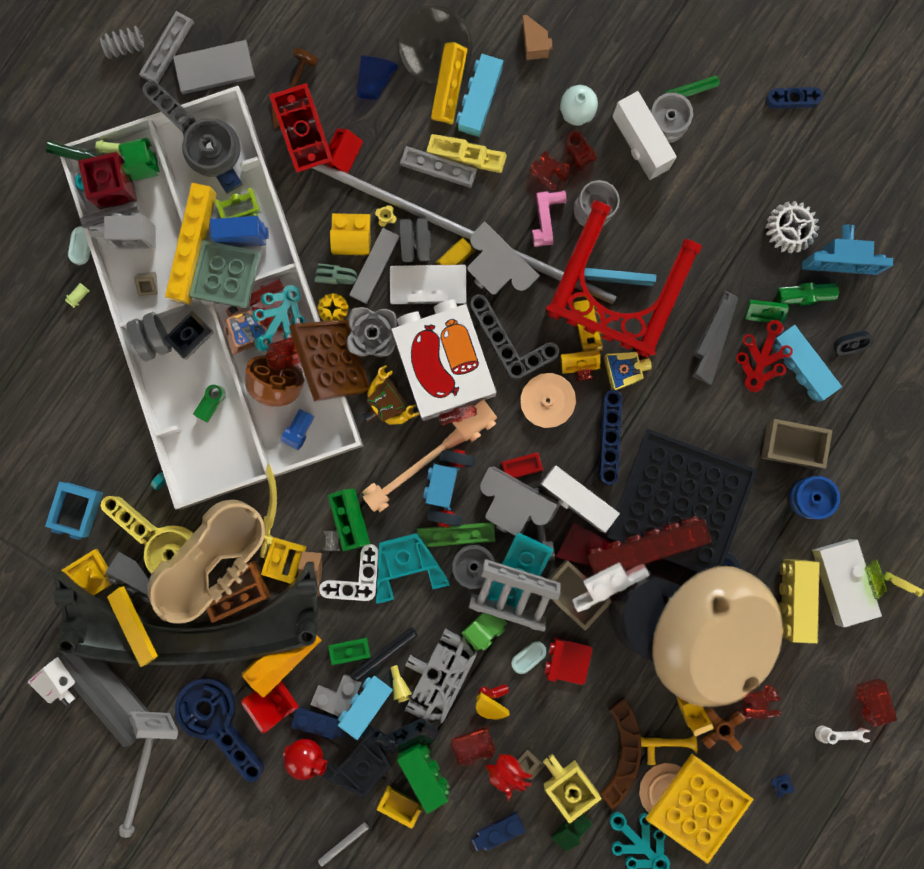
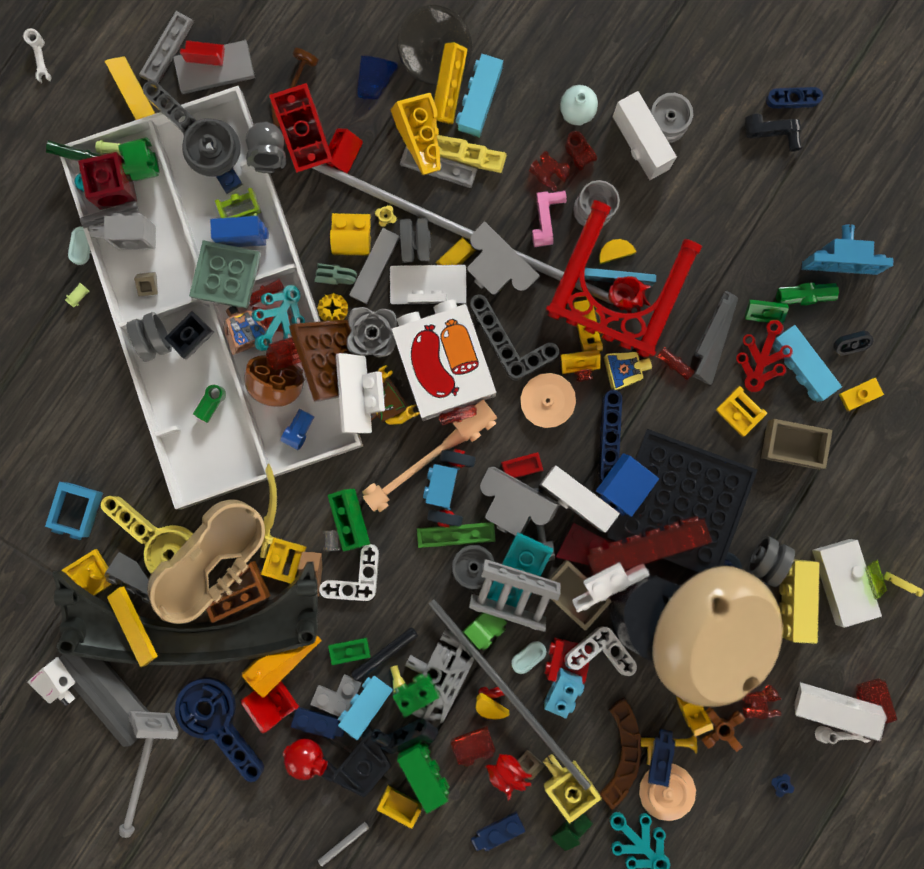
light grey piece [100,26,144,59] -> none
teal tile [151,472,166,490] -> none
yellow brick [165,183,217,305] -> none
teal wing [376,533,450,604] -> none
medium nougat slope [522,15,552,60] -> none
yellow tile [646,754,754,864] -> none
green axle [665,76,720,97] -> none
white gear [765,201,819,253] -> none
blue wheel [788,476,840,519] -> none
none -> white brick [23,28,51,83]
none -> yellow slope [105,56,155,120]
none -> red panel [180,41,225,66]
none -> dark grey tile [246,122,286,173]
none -> white bracket [336,353,385,433]
none -> yellow wedge [390,92,441,175]
none -> green brick [393,673,440,718]
none -> dark grey piece [429,599,591,790]
none -> medium azure brick [544,667,584,718]
none -> white beam [564,627,637,676]
none -> blue brick [596,453,659,517]
none -> yellow tile [599,239,636,264]
none -> red hair [608,276,651,313]
none -> dark blue hinge [648,729,675,787]
none -> clear red pin [657,347,694,380]
none -> yellow plate [715,386,767,437]
none -> black beam [745,114,802,152]
none -> dark grey wheel [748,536,795,587]
none -> white brick [794,682,886,741]
none -> yellow plate [839,378,884,411]

